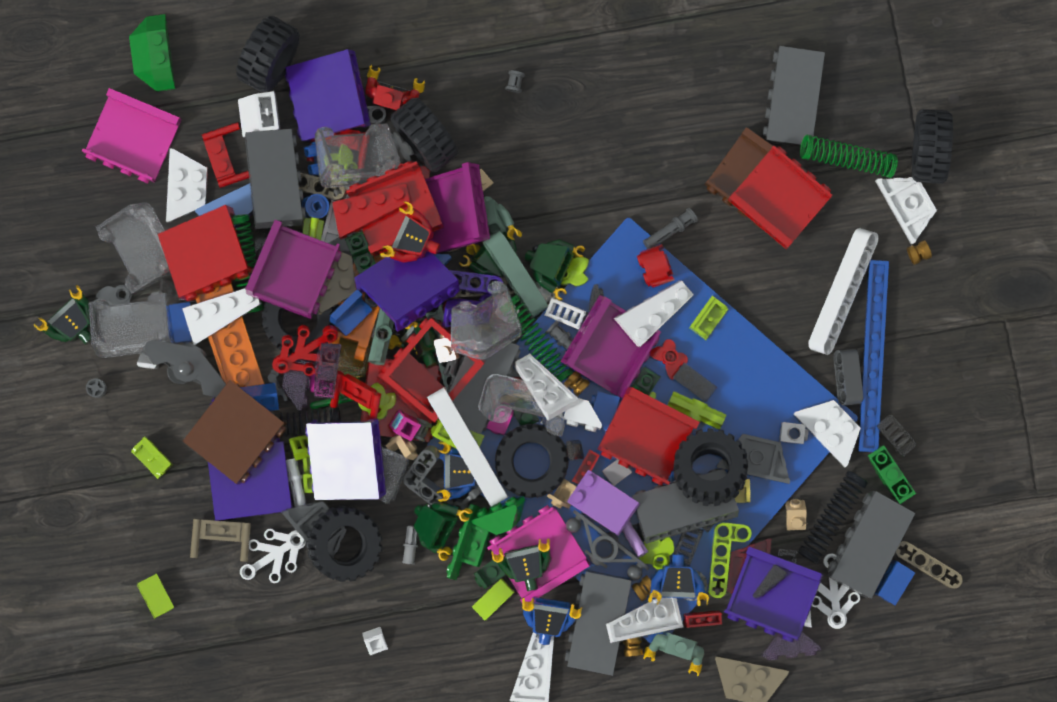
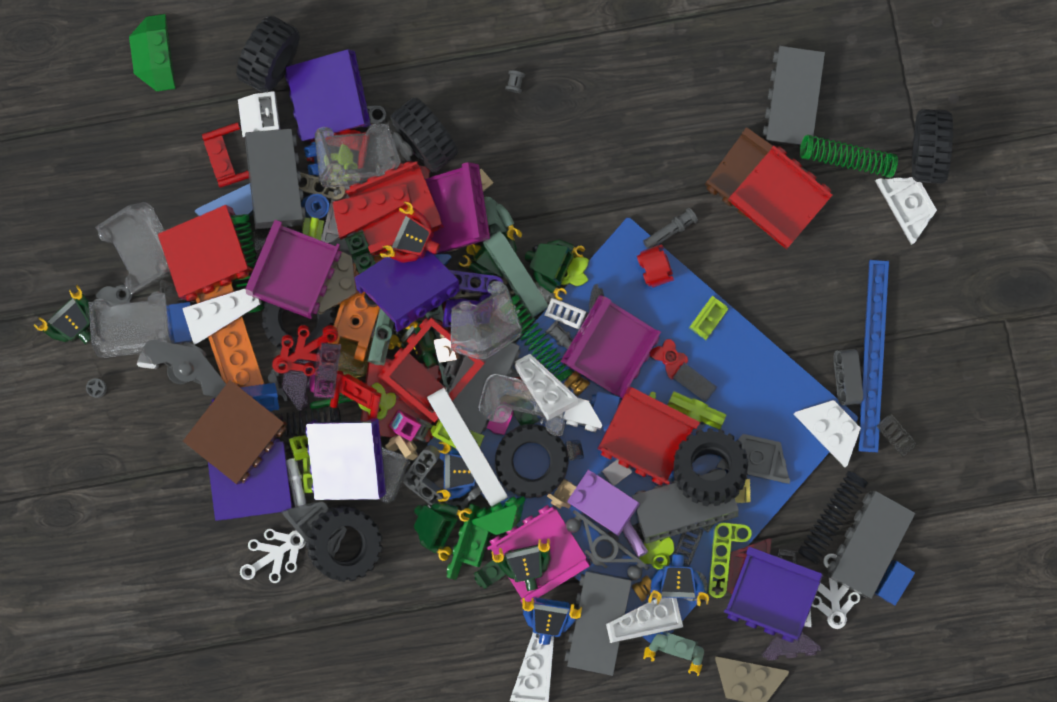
dark pink panel [82,88,181,184] -> none
lime hinge [131,436,174,479] -> none
lime hinge [137,574,174,619] -> none
white wing [166,149,208,222] -> none
dark tan plate [190,519,251,562] -> none
blue panel [329,290,372,336] -> none
white slope [363,627,388,655] -> none
red torso [365,65,425,110] -> none
light grey axle [402,526,418,564] -> none
lime slope [472,578,515,620] -> none
red piece [572,450,600,485] -> none
white wing [614,281,693,347] -> none
pearl gold wheel [623,637,643,657] -> none
dark green slope [631,366,661,396] -> none
red piece [683,610,722,628] -> none
clear smoke slope [753,565,788,600] -> none
light grey brick [779,422,808,445] -> none
tan bracket [785,499,806,530] -> none
white beam [809,228,878,355] -> none
green slope [868,445,916,504] -> none
dark tan beam [895,541,962,589] -> none
pearl gold wheel [907,240,932,265] -> none

